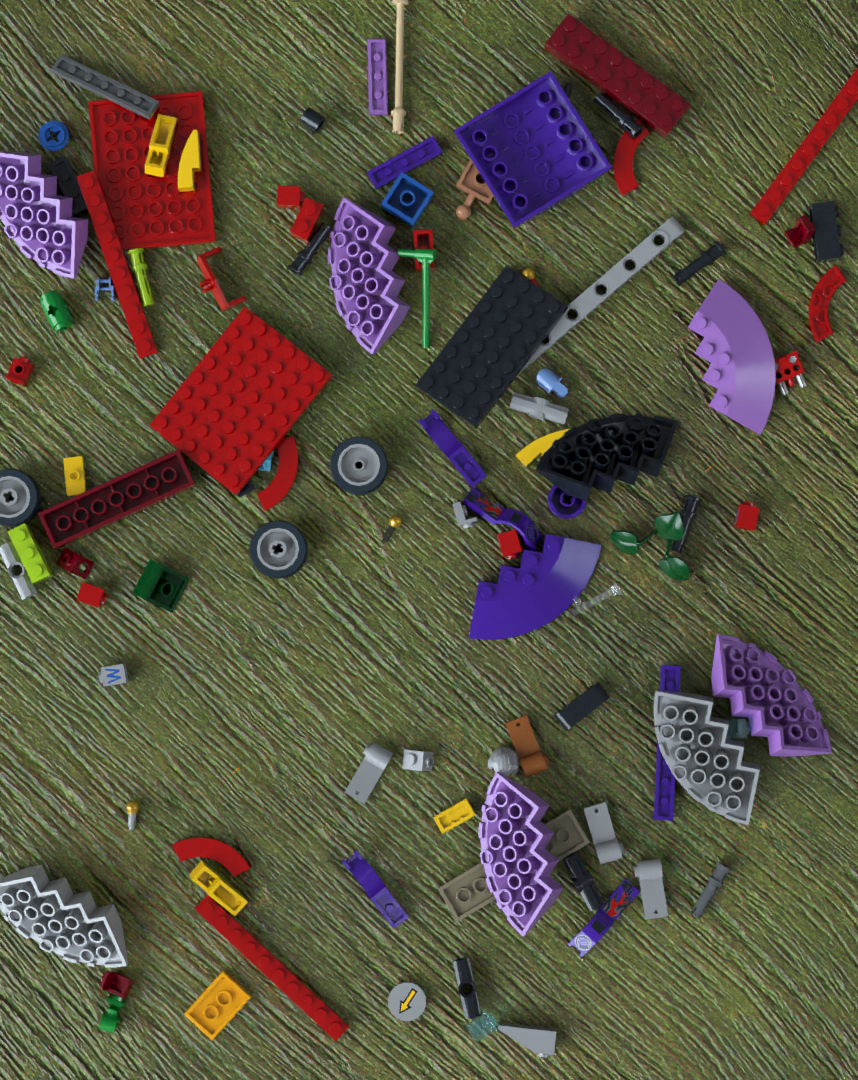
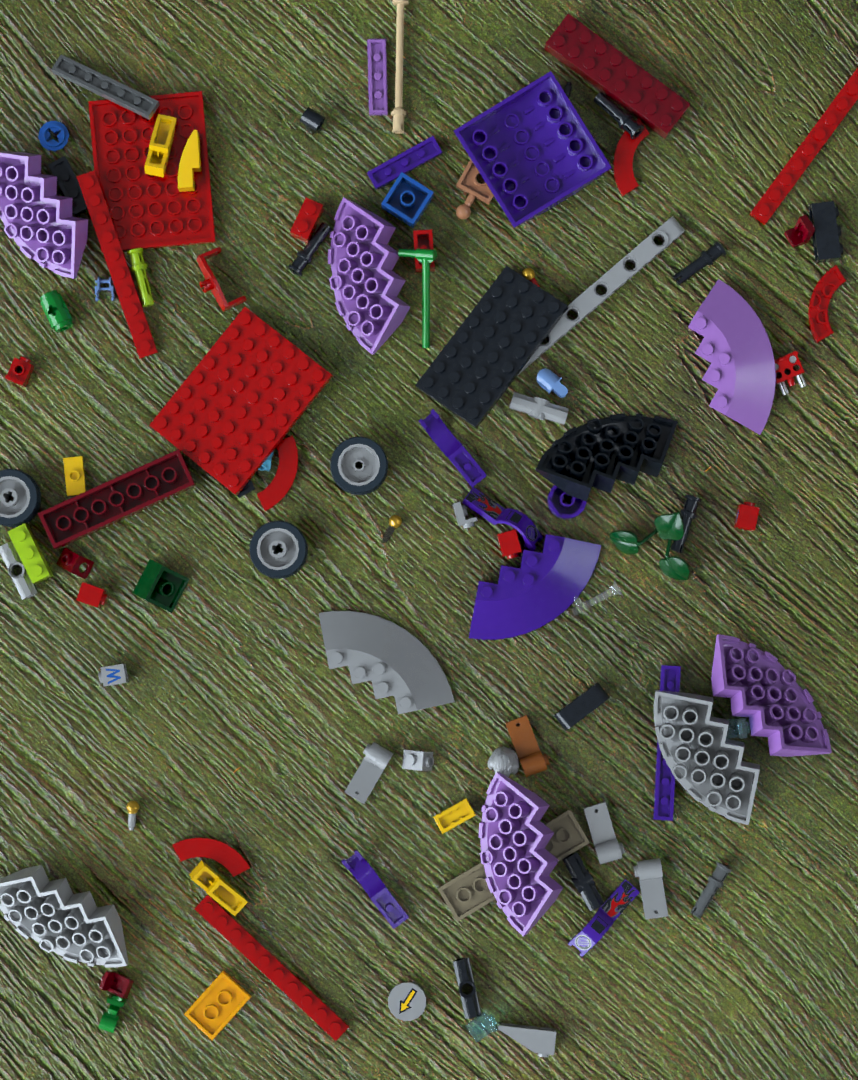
red brick [277,185,305,209] -> none
yellow slope [516,429,570,467] -> none
none -> light grey brick [319,611,455,714]

